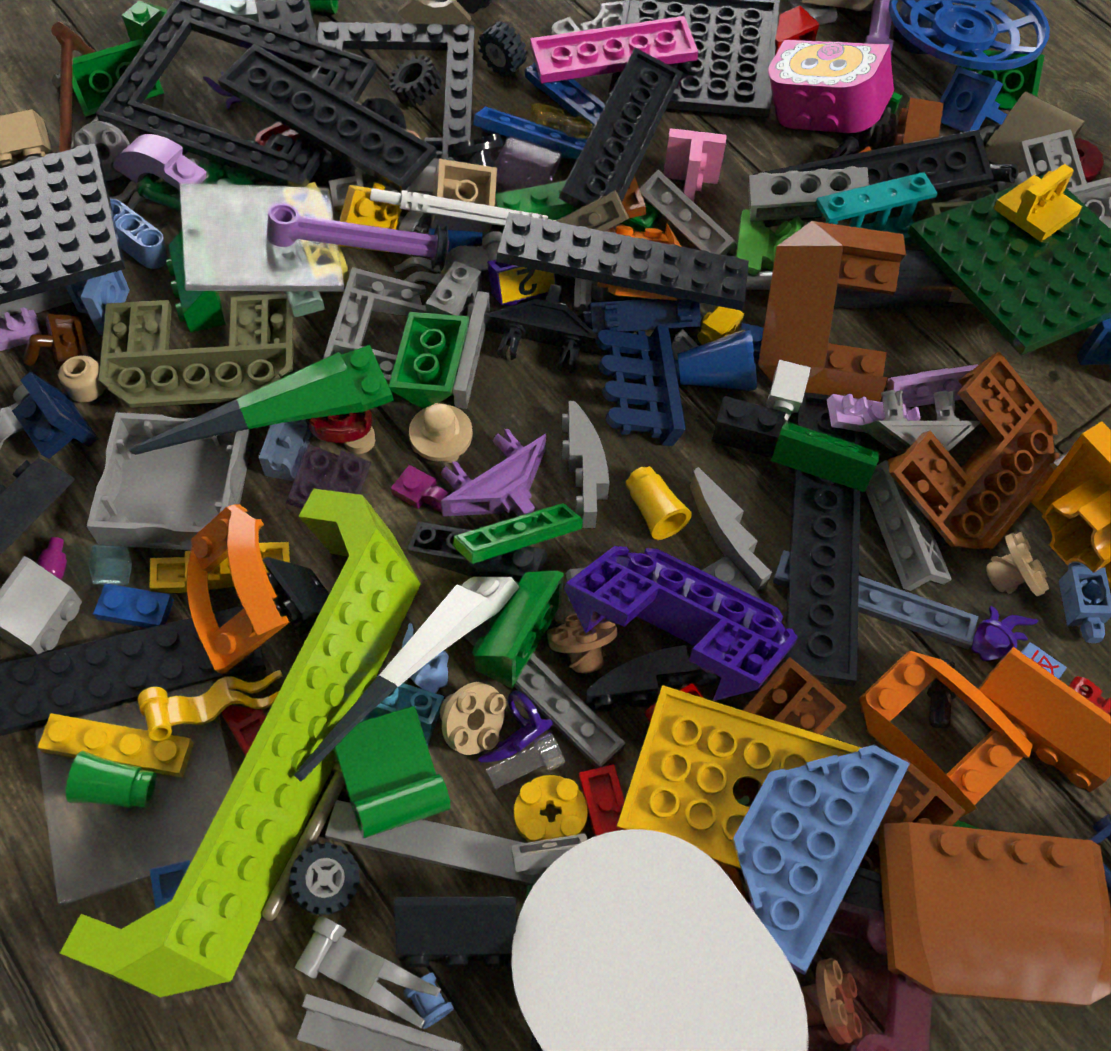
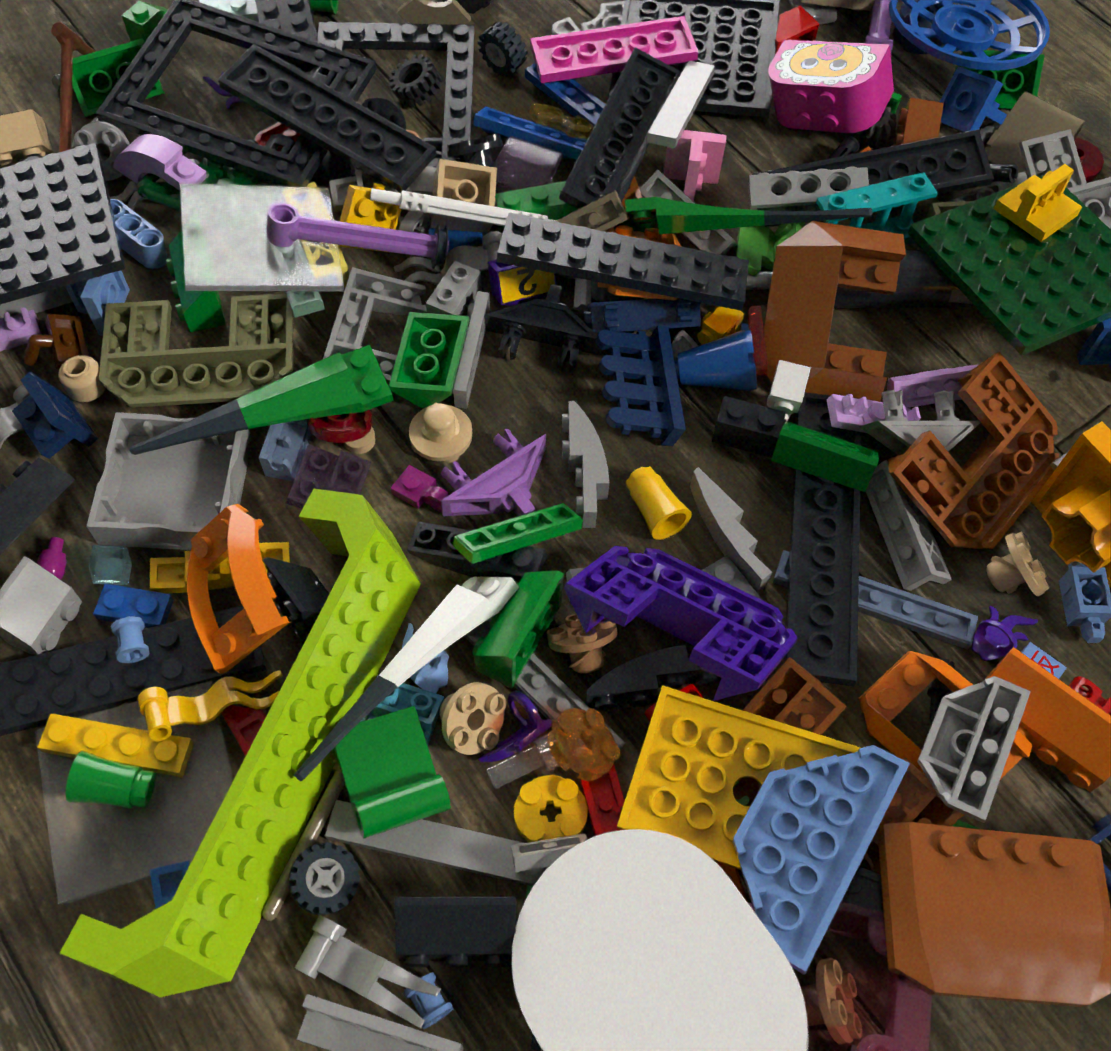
none -> medium blue bush [111,616,150,663]
none -> clear orange plate [547,708,620,781]
none -> green plate [625,197,872,234]
none -> tile [647,61,715,149]
none -> clear red tile [748,305,768,376]
none -> light grey wedge [917,676,1031,823]

